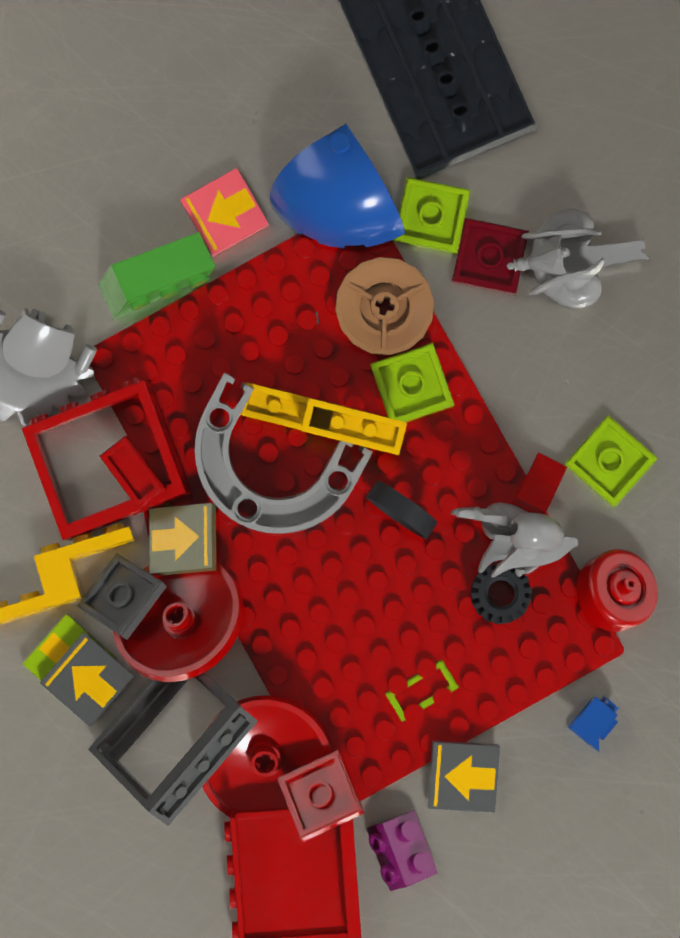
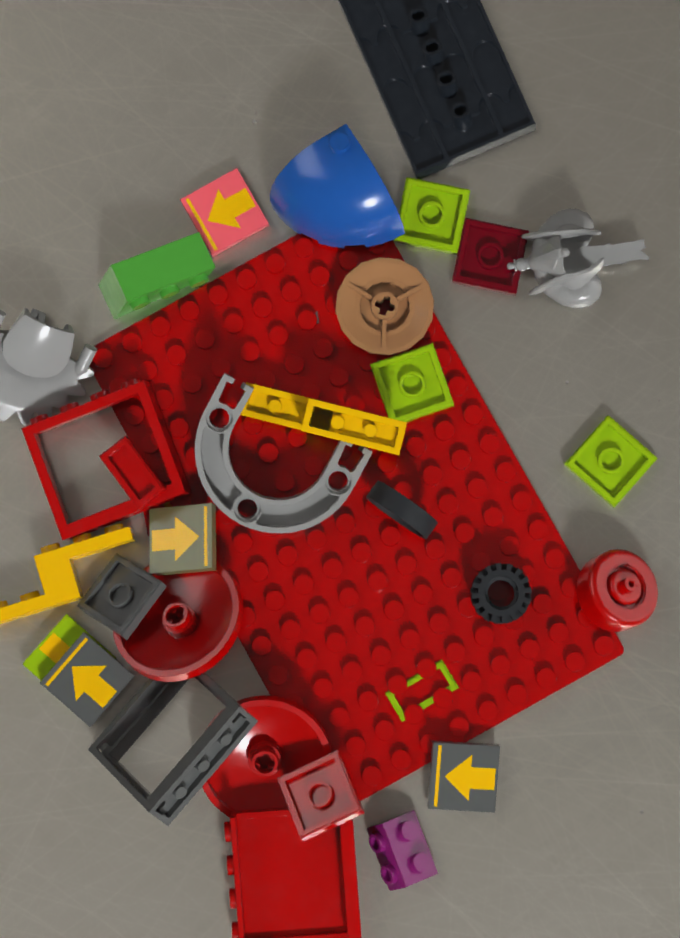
light grey hair [451,502,579,577] -> none
red tile [513,452,567,515] -> none
blue window [568,696,619,752] -> none

